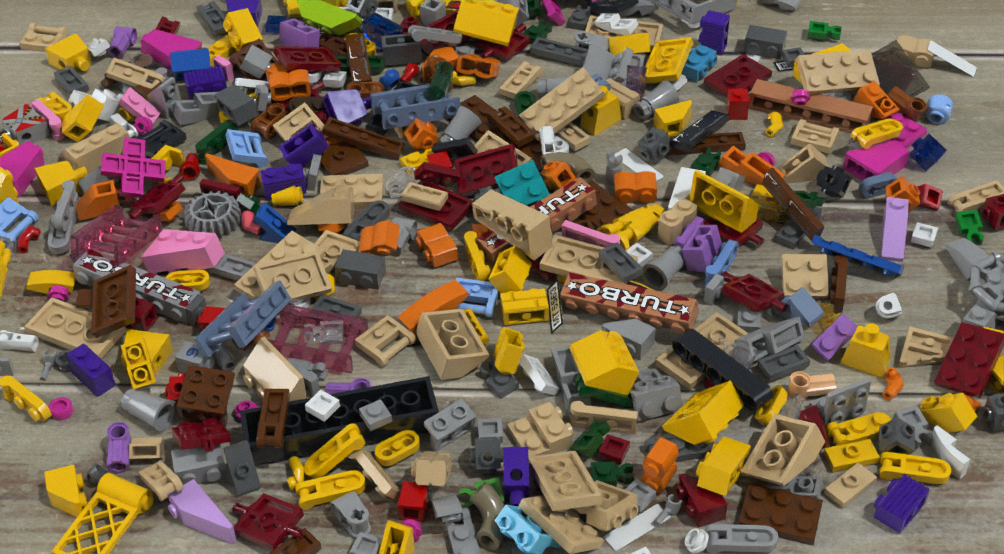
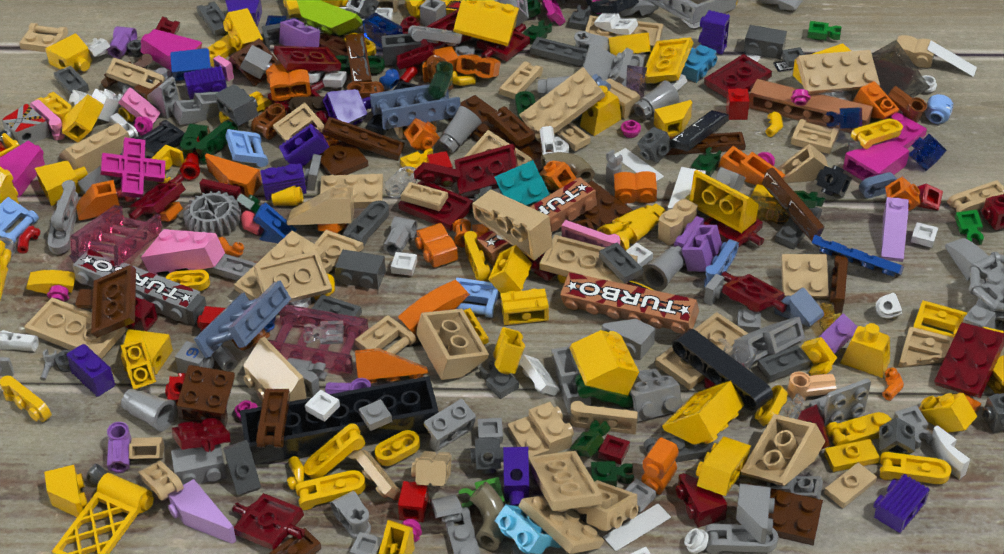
dark pink tile [48,397,74,421] -> none
white plate [234,78,271,92] -> none
light grey plate [255,85,271,111] -> none
orange brick [358,221,400,256] -> none
black plate [432,138,478,161] -> none
sticker [547,279,563,334] -> none
light grey hand [654,494,682,525] -> none
none -> dark grey bush [127,40,143,57]
none -> dark green leg [180,124,210,160]
none -> orange arm [218,237,244,257]
none -> dark grey bracket [261,23,280,50]
none -> orange slope [355,348,428,383]
none -> white plate [391,252,417,276]
none -> dark red plate [397,43,435,70]
none -> orange bush [452,219,471,247]
none -> dark pink plate [621,120,641,138]
none -> light grey slope [736,484,775,544]
none -> yellow bracket [801,337,837,376]
none -> clear blue plate [826,107,862,129]
none -> yellow plate [913,300,967,338]
none -> white plate [917,75,937,93]

